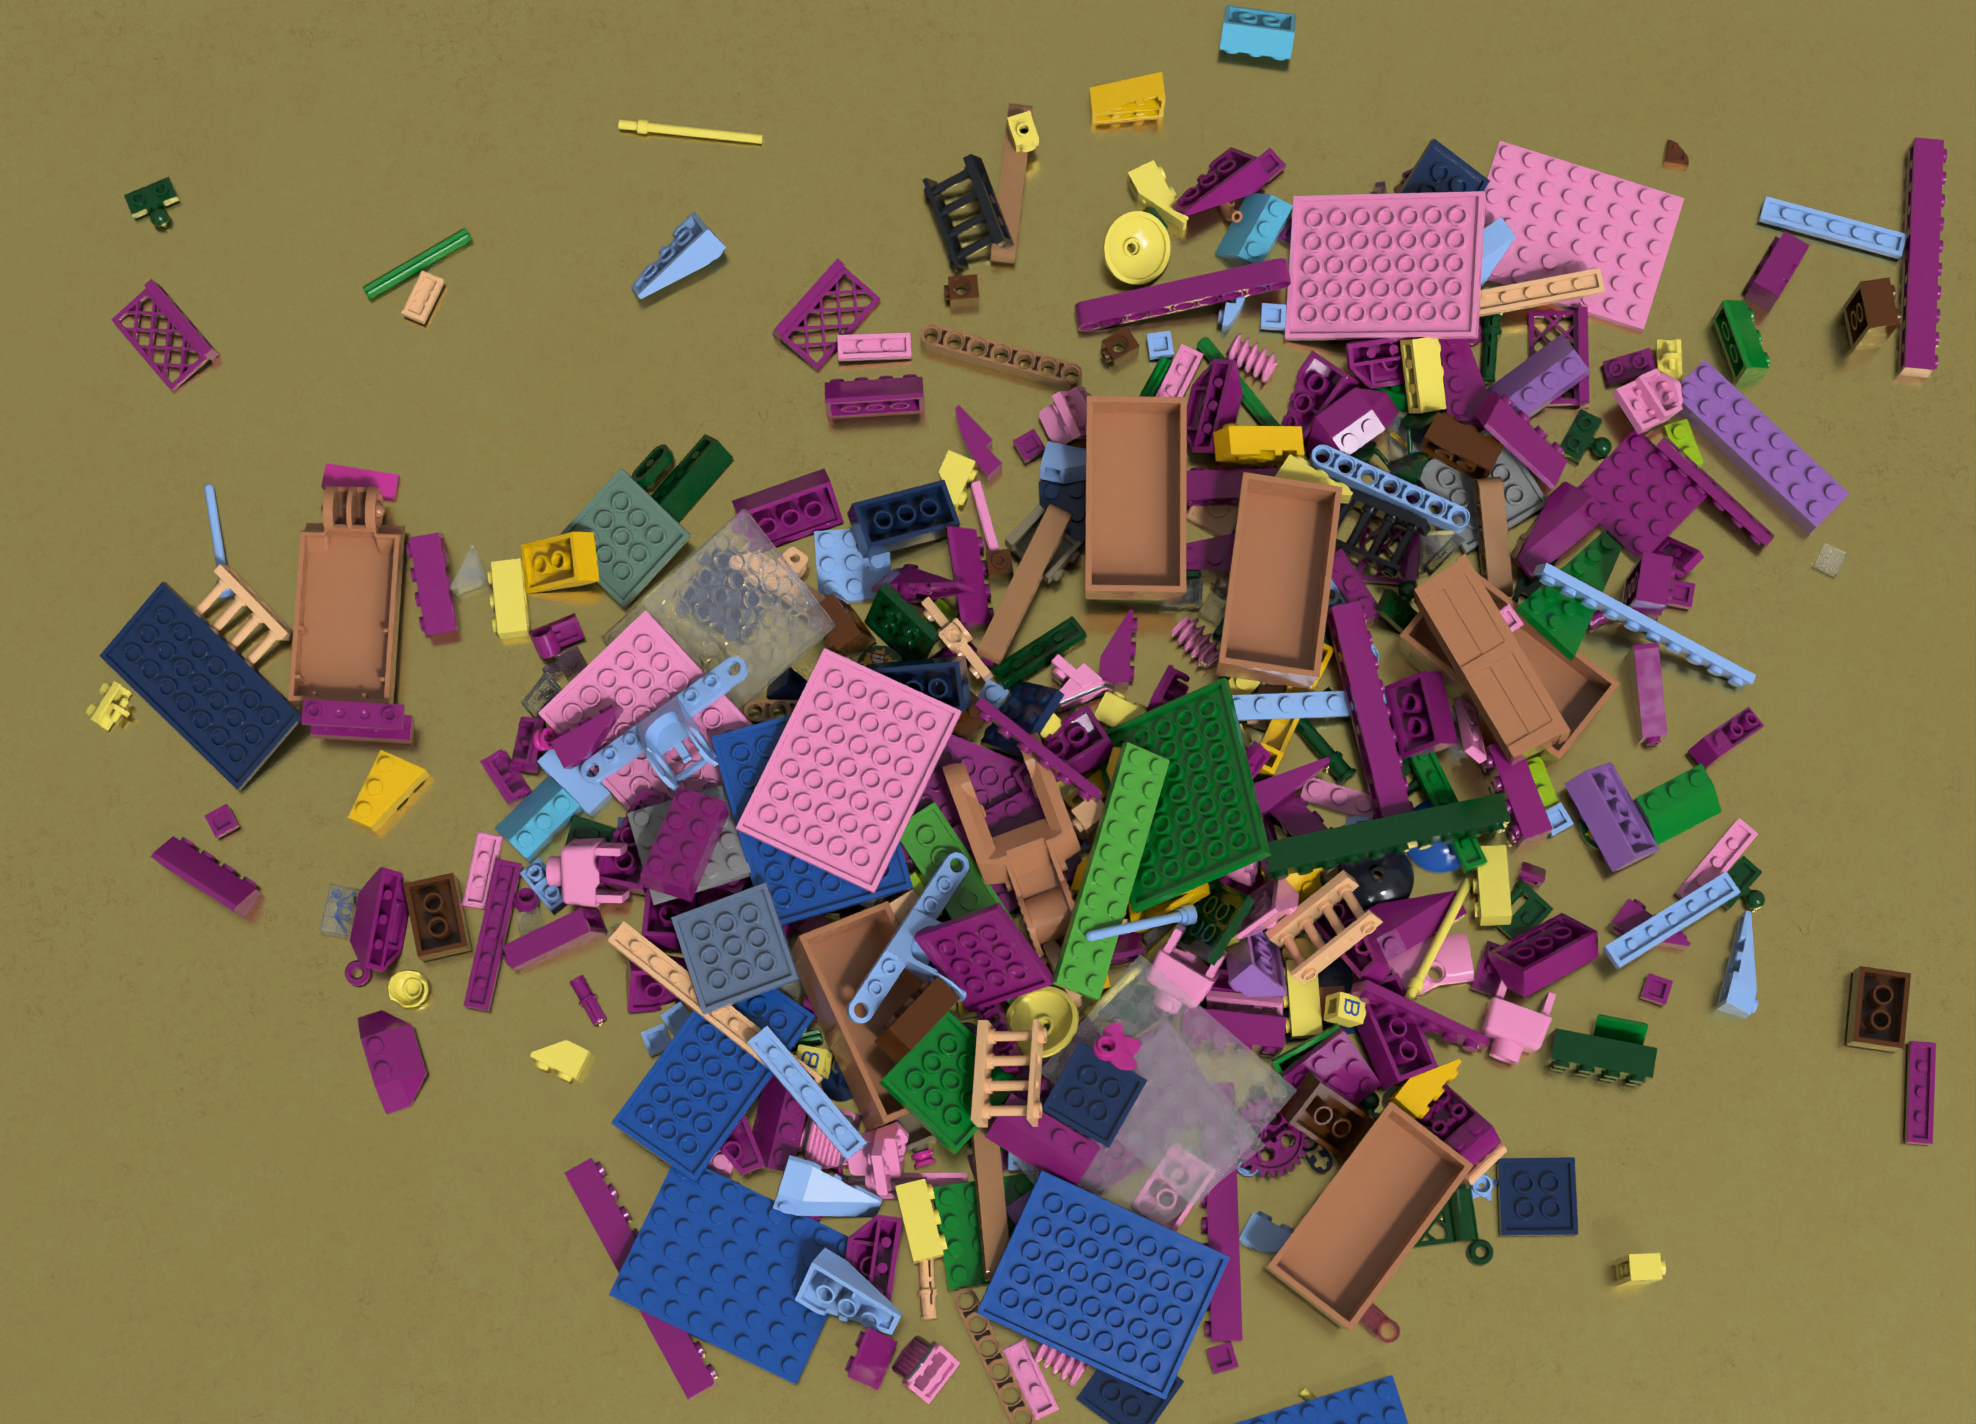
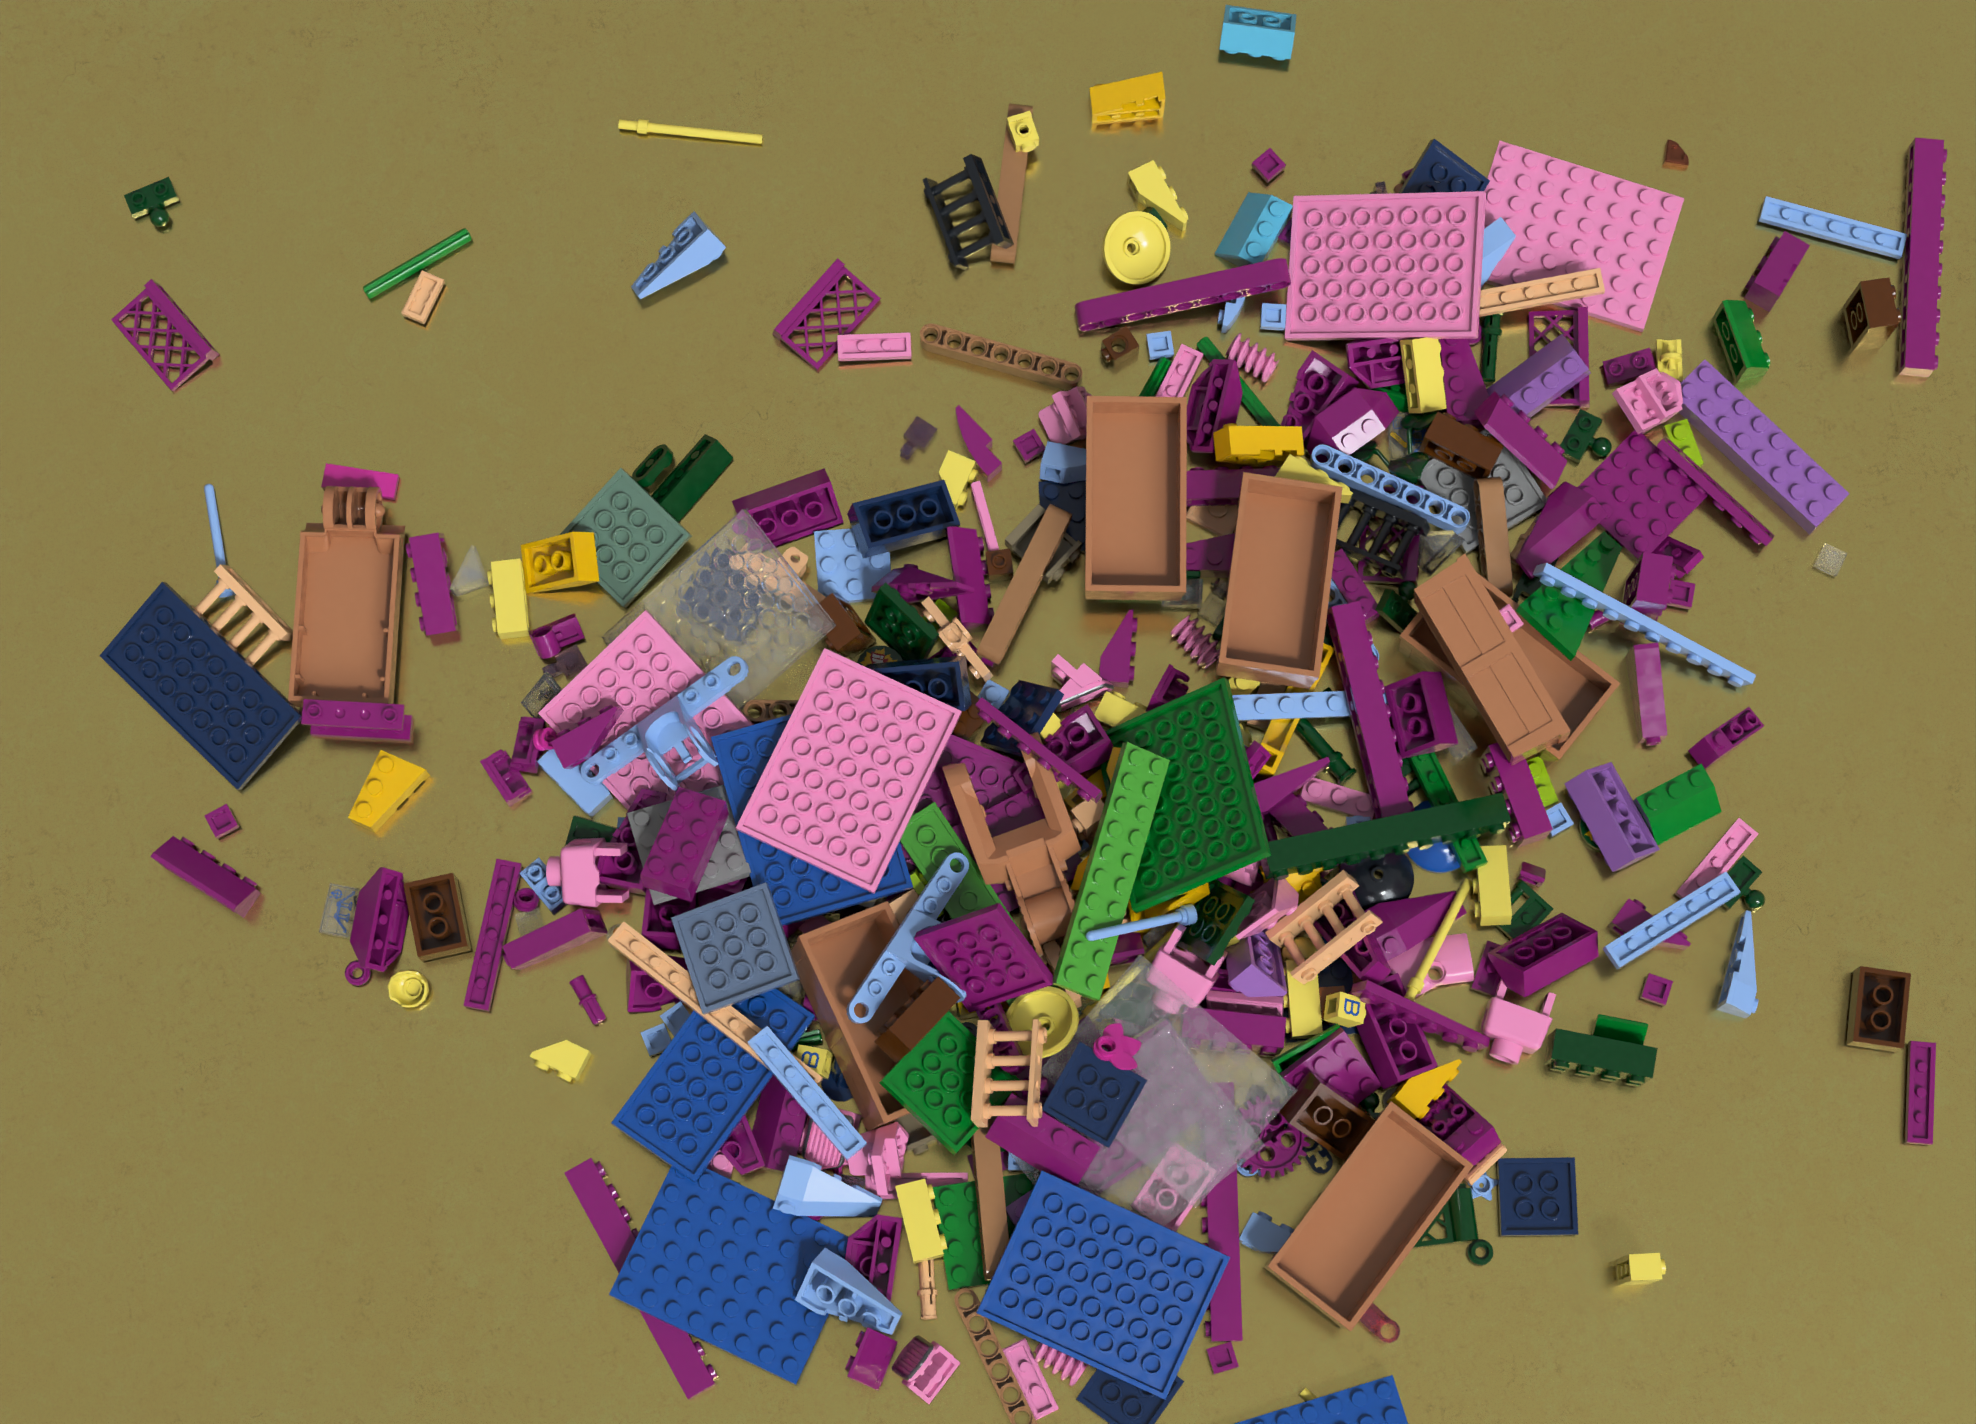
light yellow hips [86,681,132,731] -> none
magenta wedge [358,1010,427,1114] -> none
bright pink tile [462,832,503,910] -> none
medium azure slope [494,776,583,863] -> none
dark blue panel [766,667,808,700] -> none
magenta slope [825,374,925,418] -> none
dark pink bush [911,1149,936,1168] -> none
reddish brown brick [944,274,979,308] -> none
dark green plate [990,616,1087,690] -> none
magenta wedge [1172,147,1268,216] -> none
nougat arm [1218,200,1243,223] -> none
bright pink tile [1454,696,1487,764] -> none
none -> plate [900,416,937,460]

